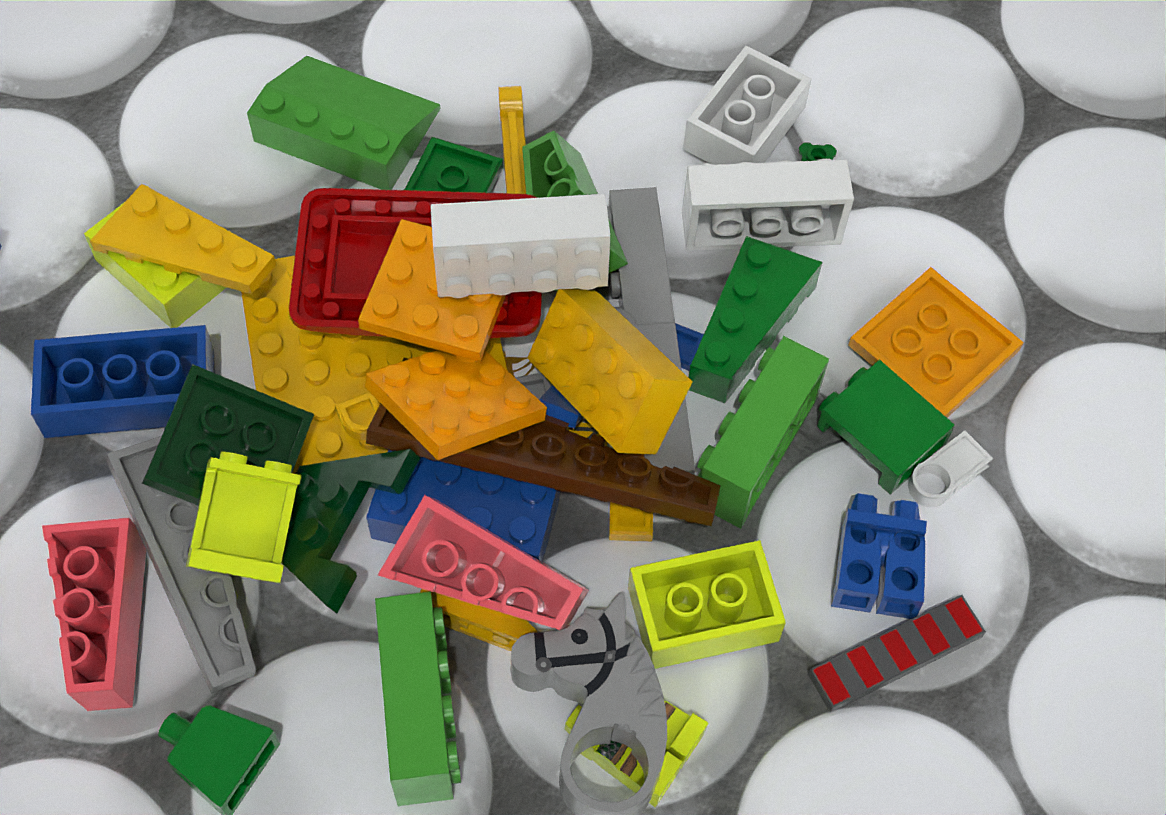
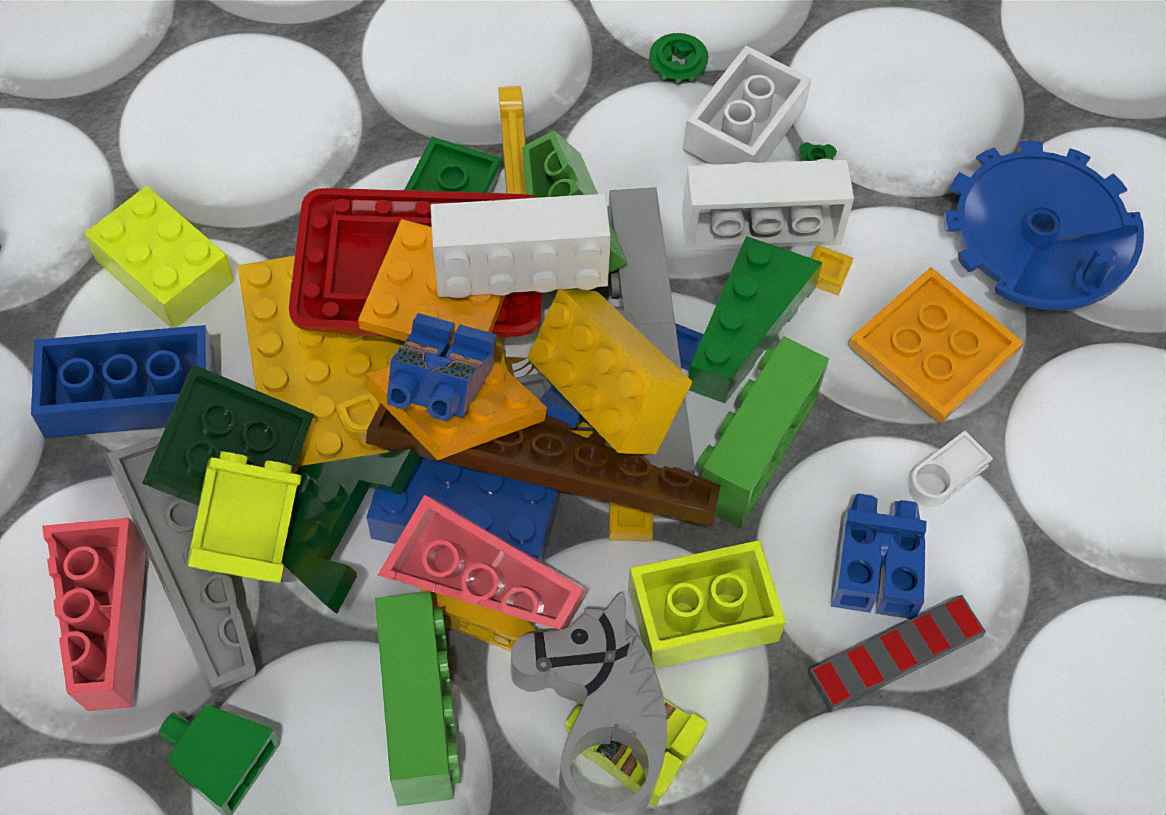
yellow wing [90,184,276,294] -> none
bright green slope [247,56,441,190] -> none
green panel [817,359,955,495] -> none
none -> blue hips [387,313,497,421]
none -> green gear [649,33,709,84]
none -> yellow tile [811,245,854,296]
none -> blue piece [944,141,1144,310]

